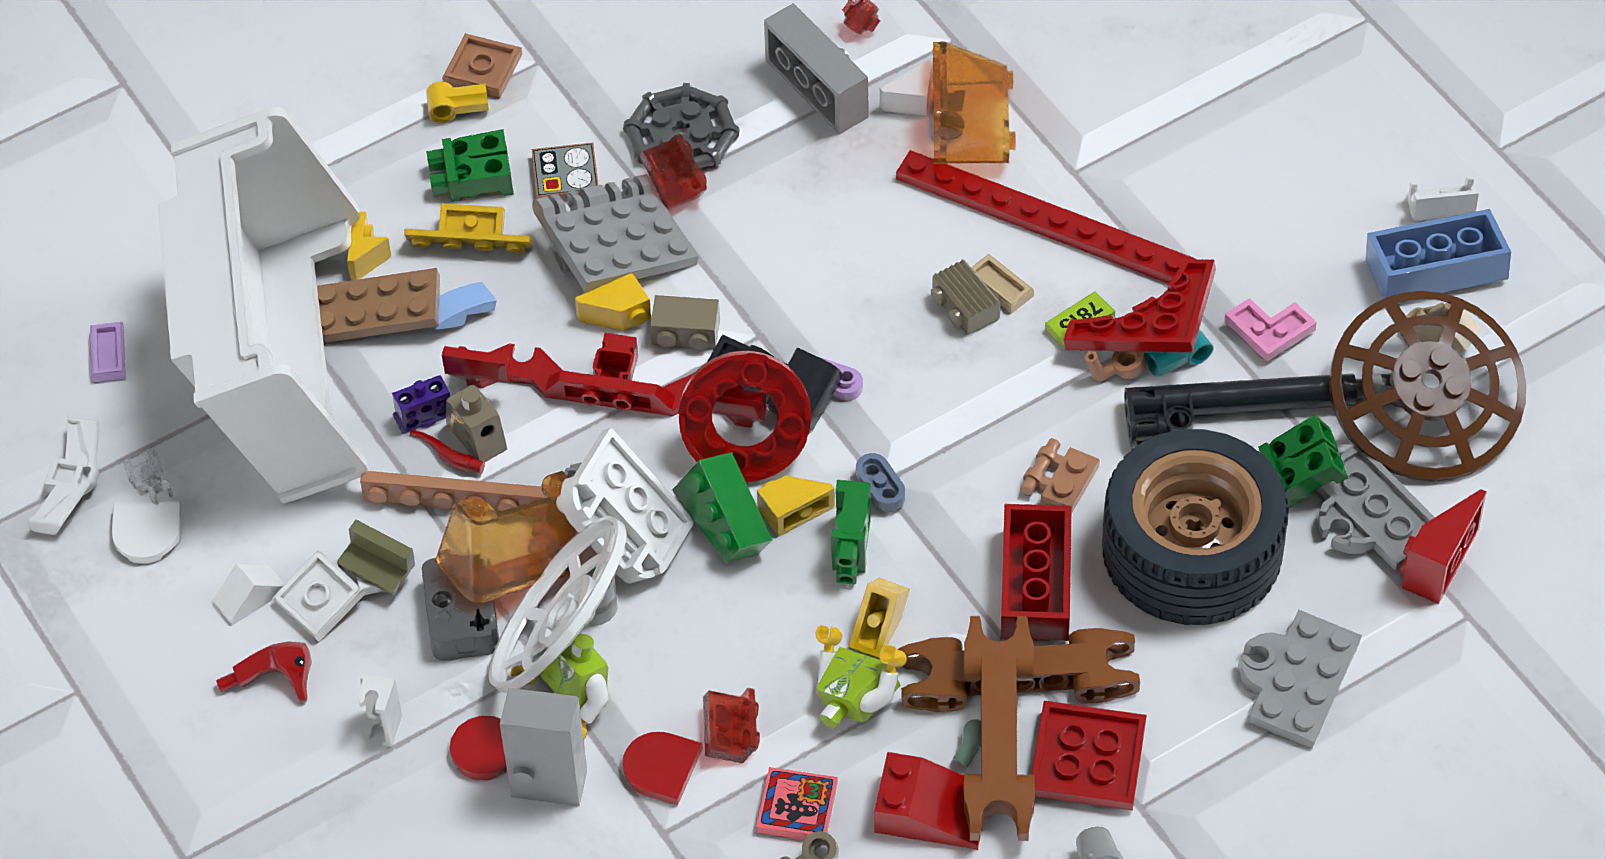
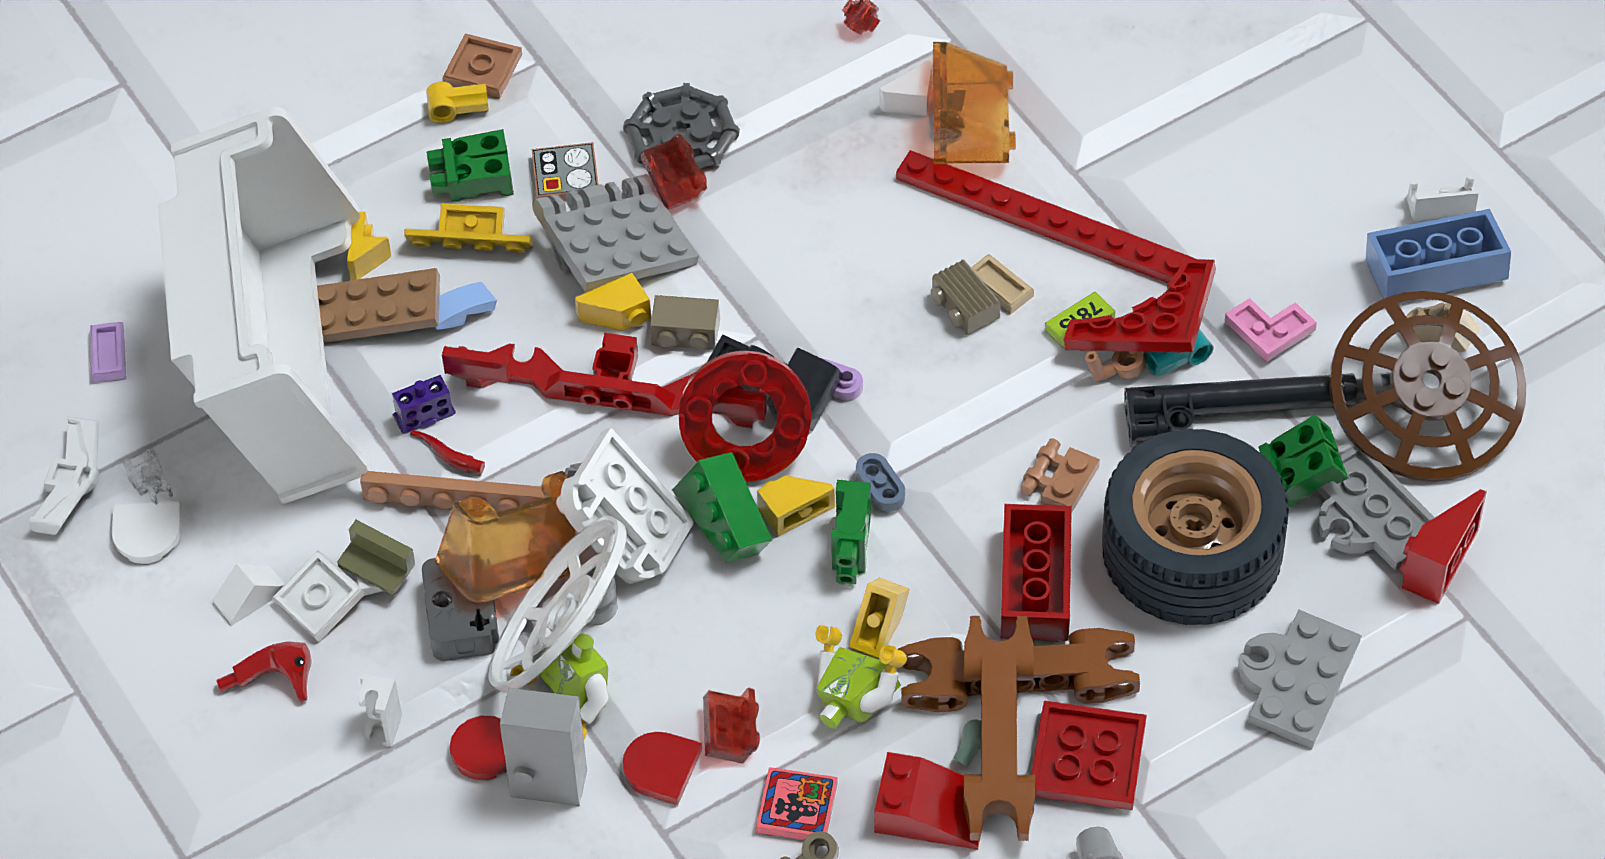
dark tan torso [446,385,508,462] -> none
light grey brick [764,3,869,135] -> none

